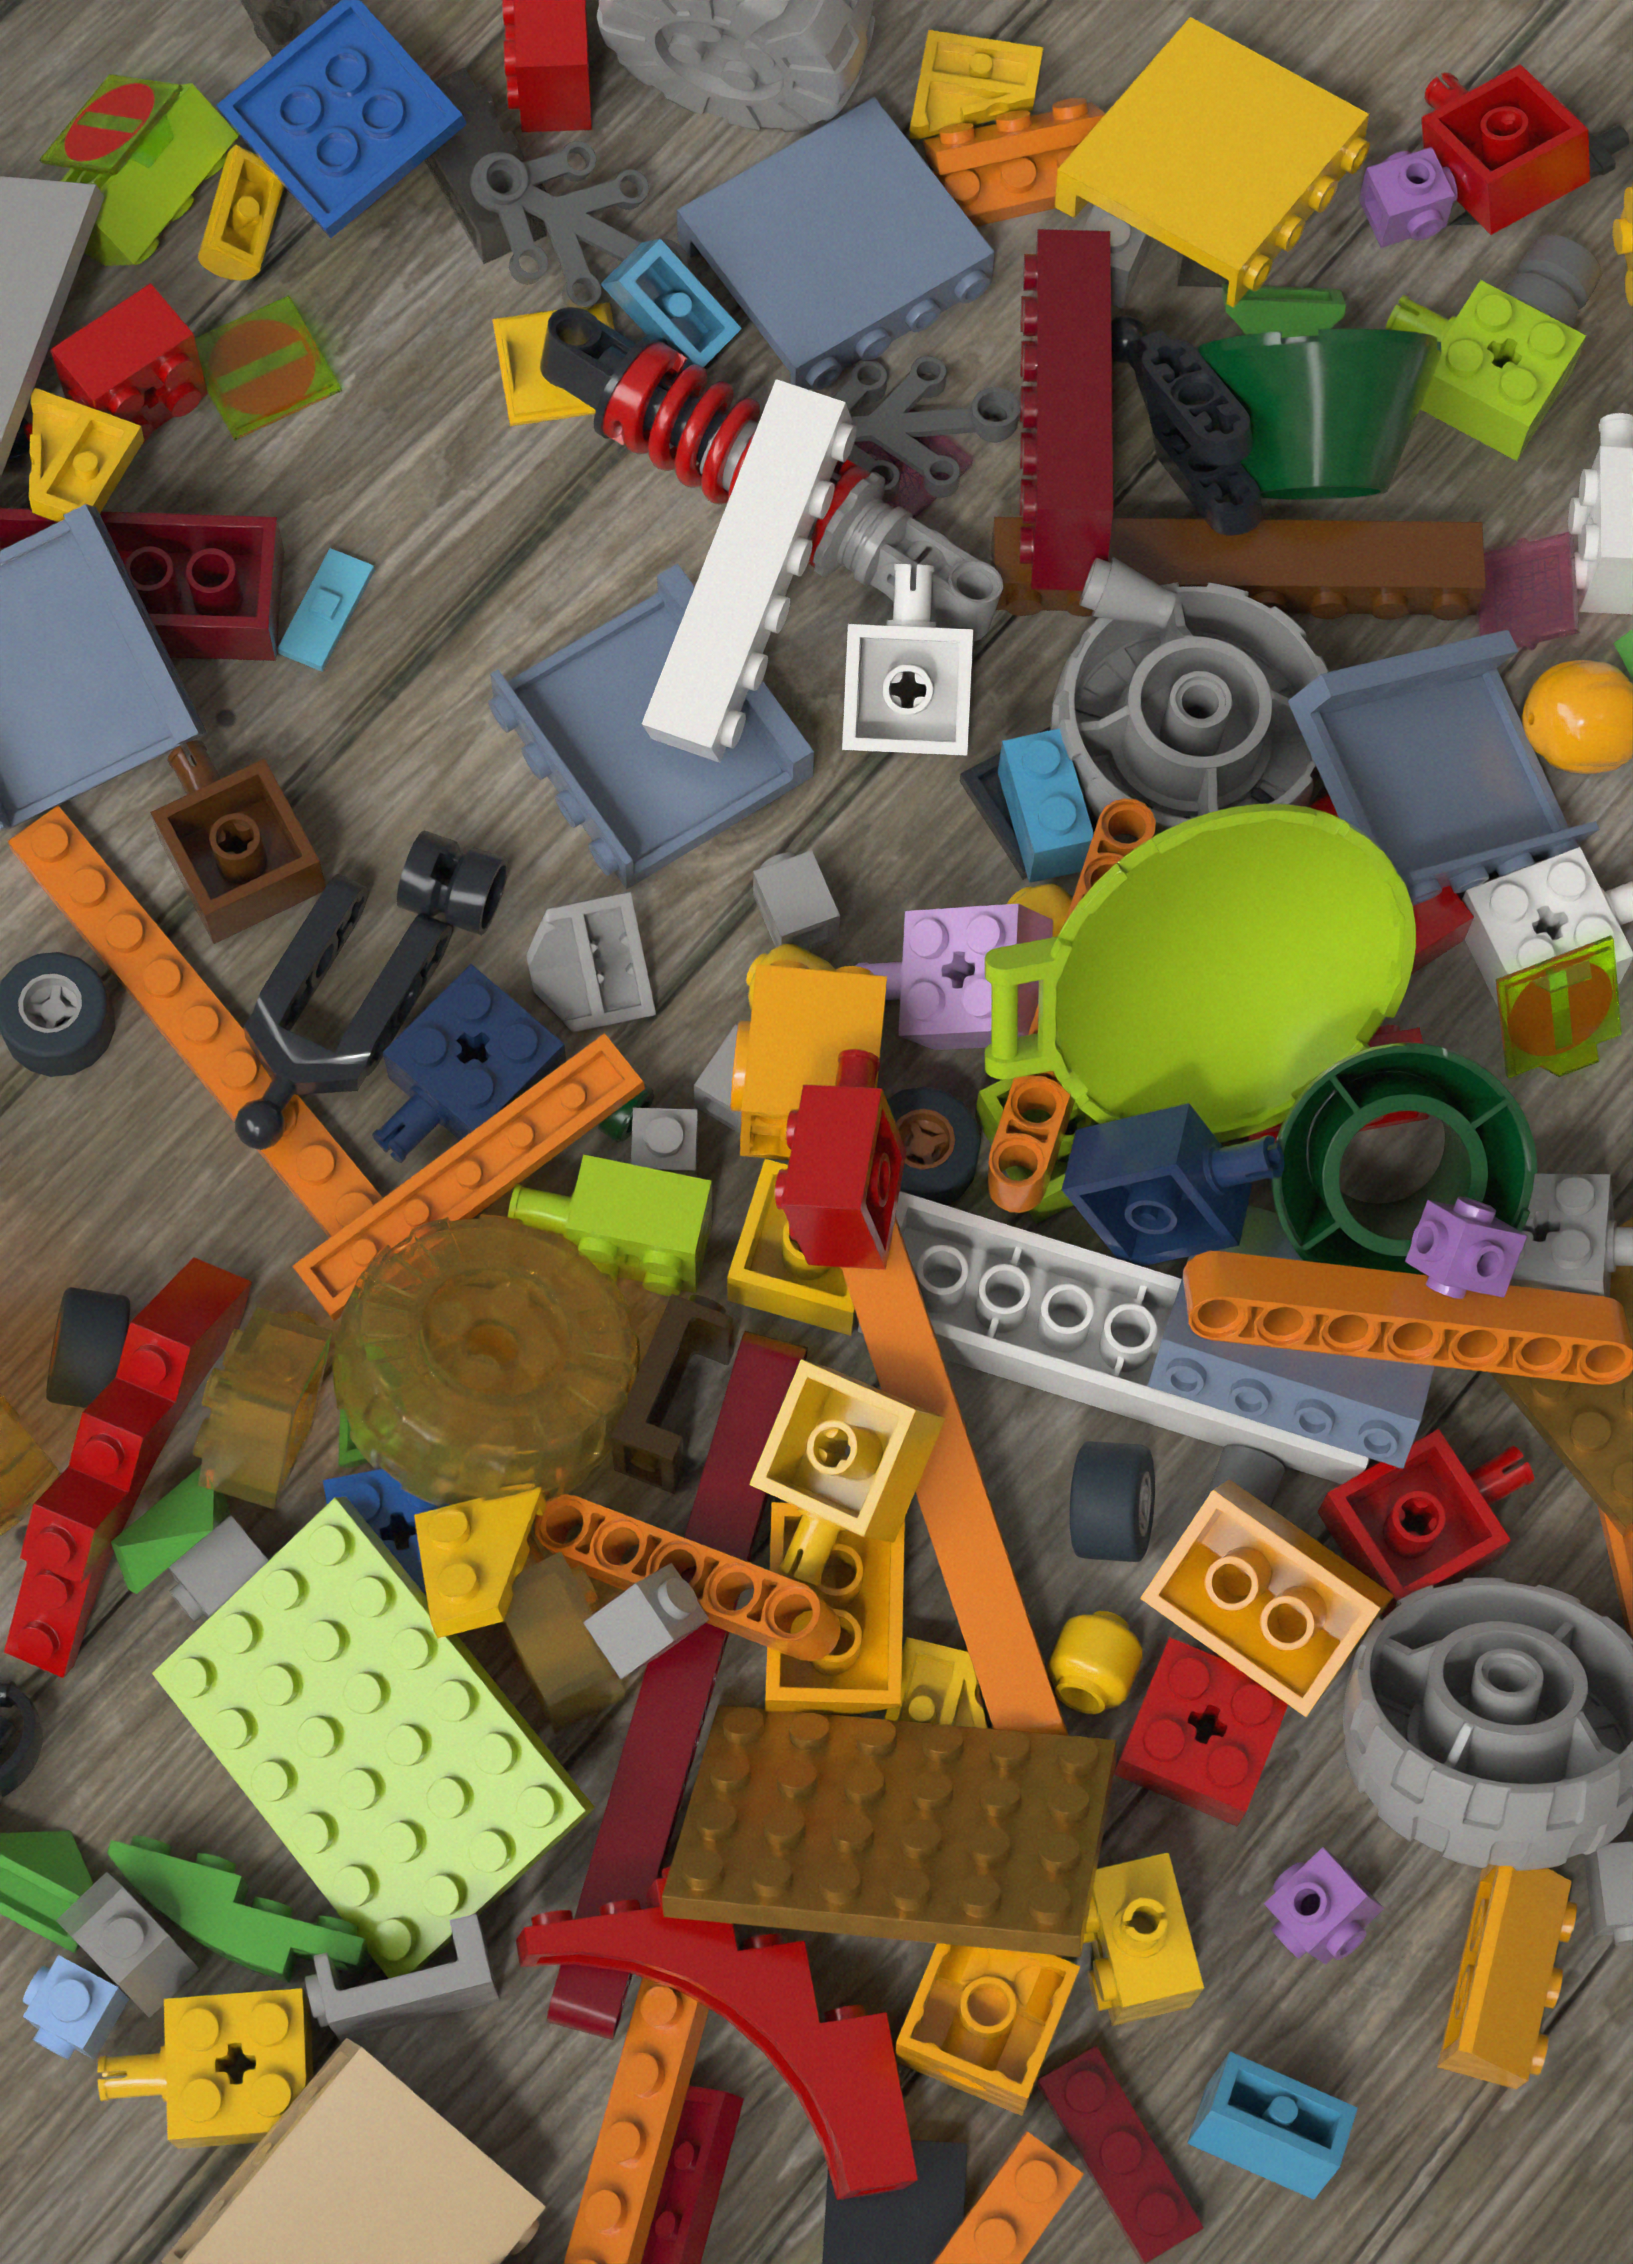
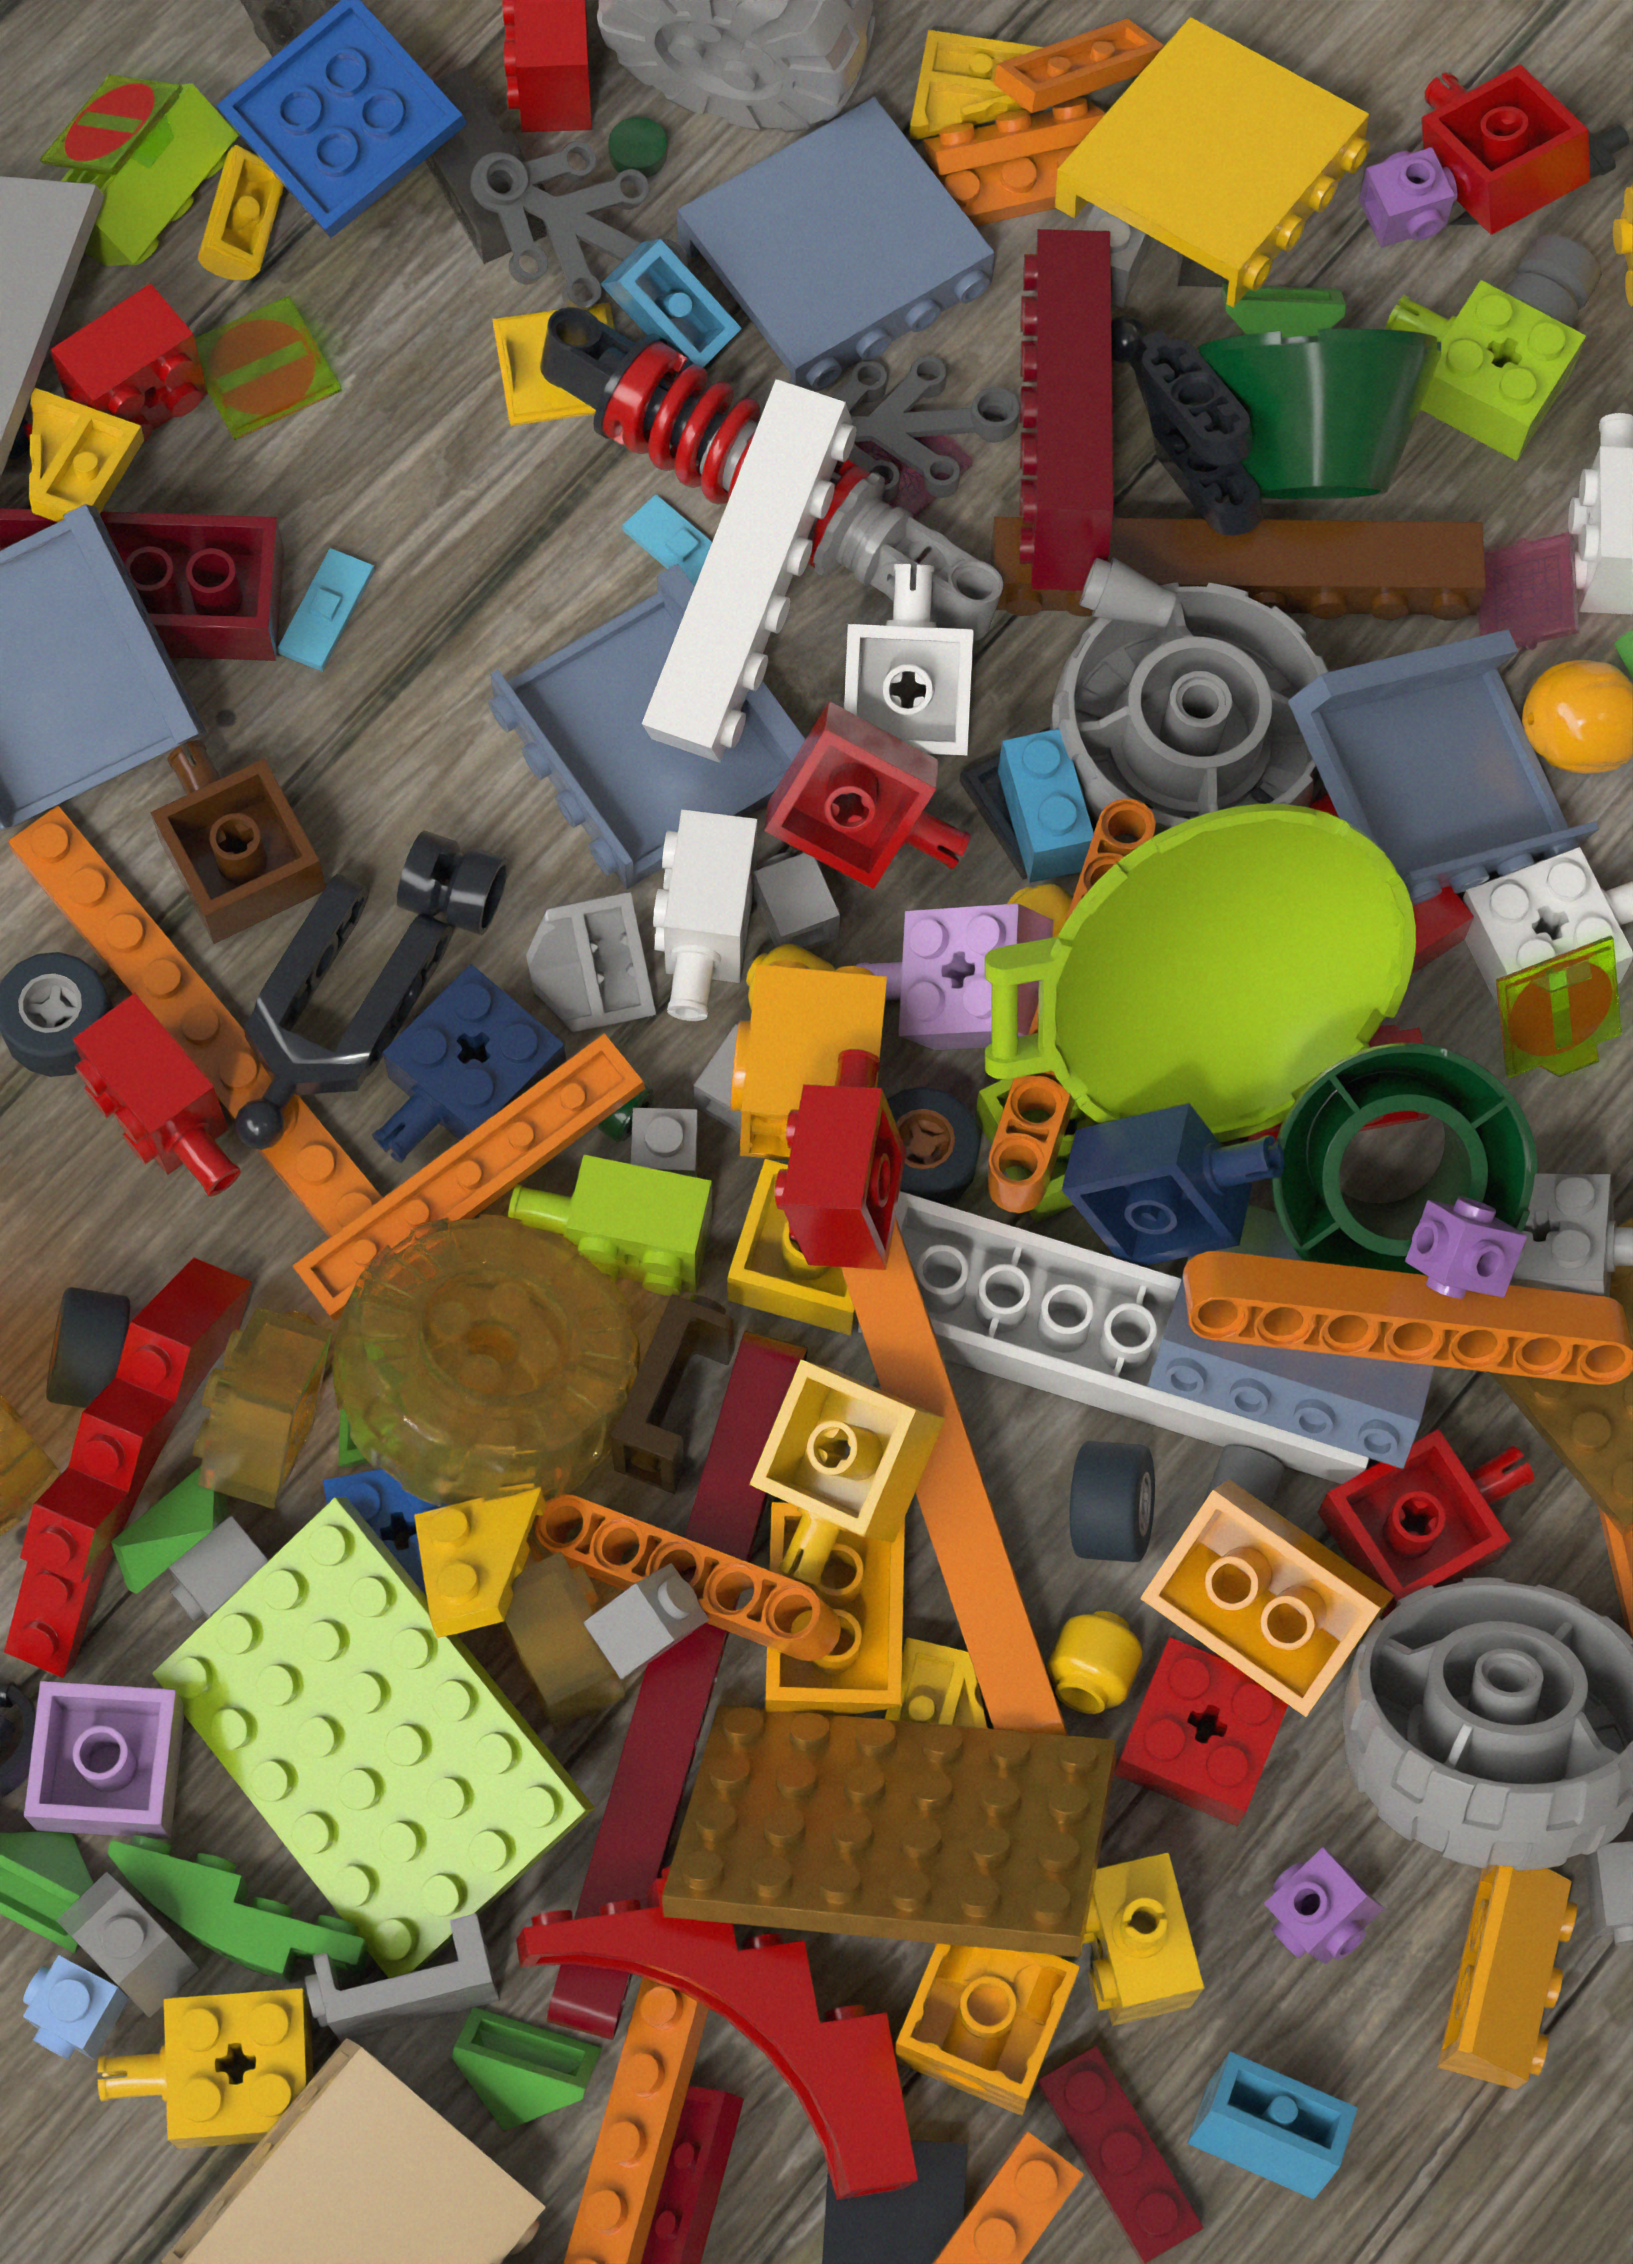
none -> lavender brick [24,1681,184,1839]
none -> red brick [73,993,241,1197]
none -> bright green slope [452,2007,602,2131]
none -> dark green tile [608,117,667,178]
none -> medium azure piece [622,494,712,587]
none -> white brick [653,809,757,1021]
none -> red brick [764,701,971,889]
none -> orange plate [994,18,1165,113]

